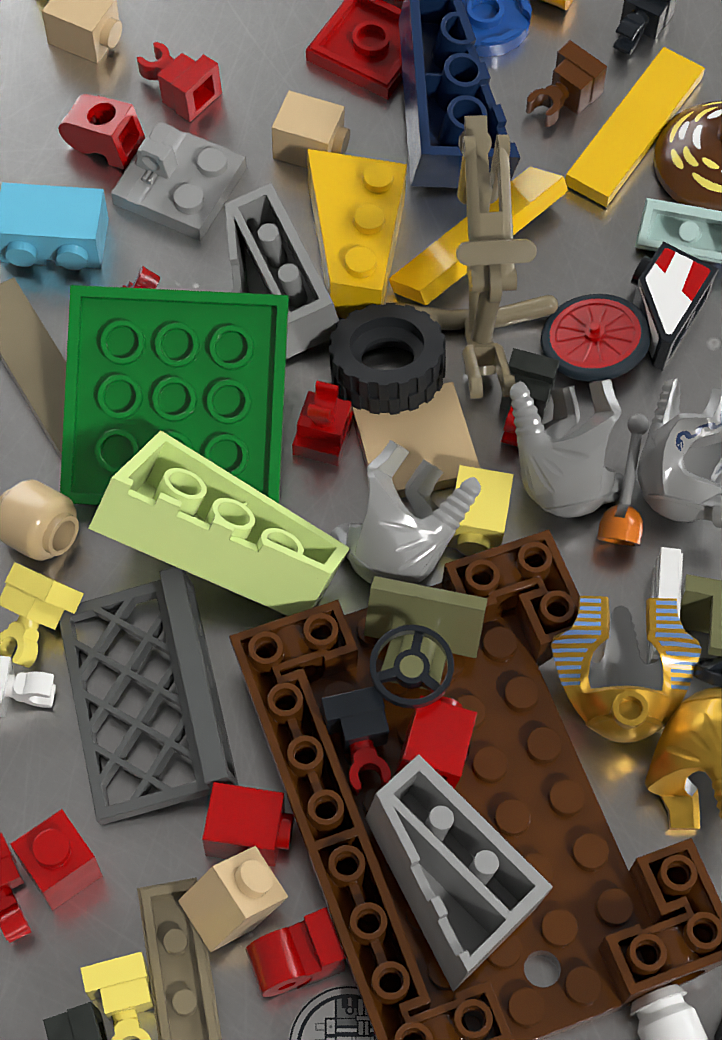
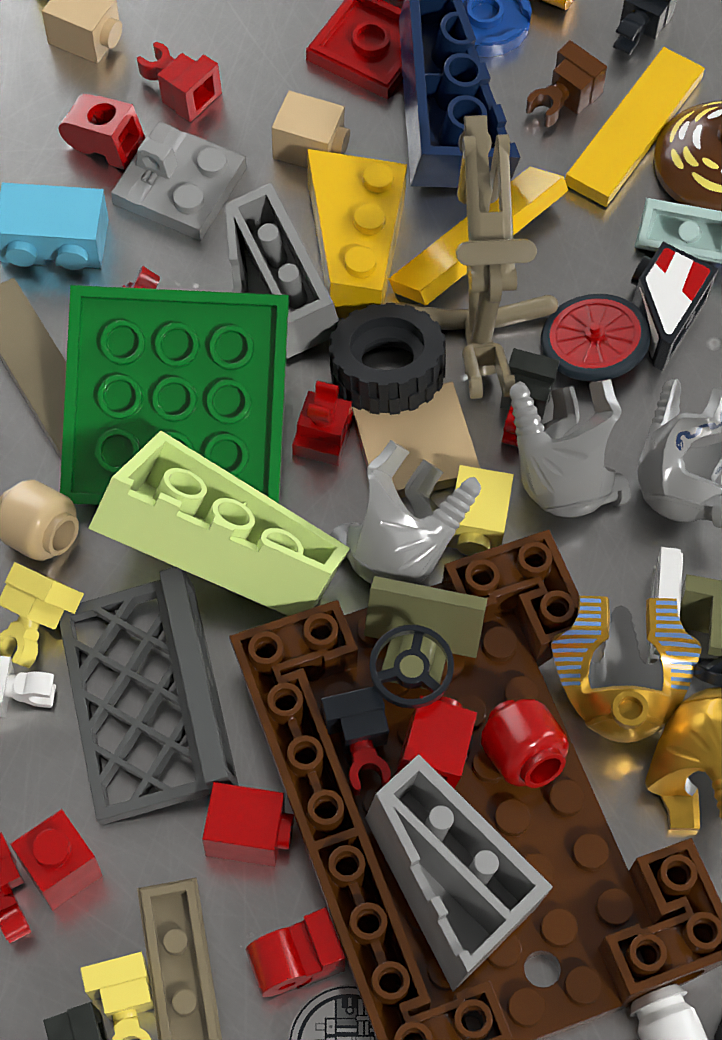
tan brick [178,846,288,952] -> none
hinge [597,414,649,546] -> none
none -> red head [481,699,569,788]

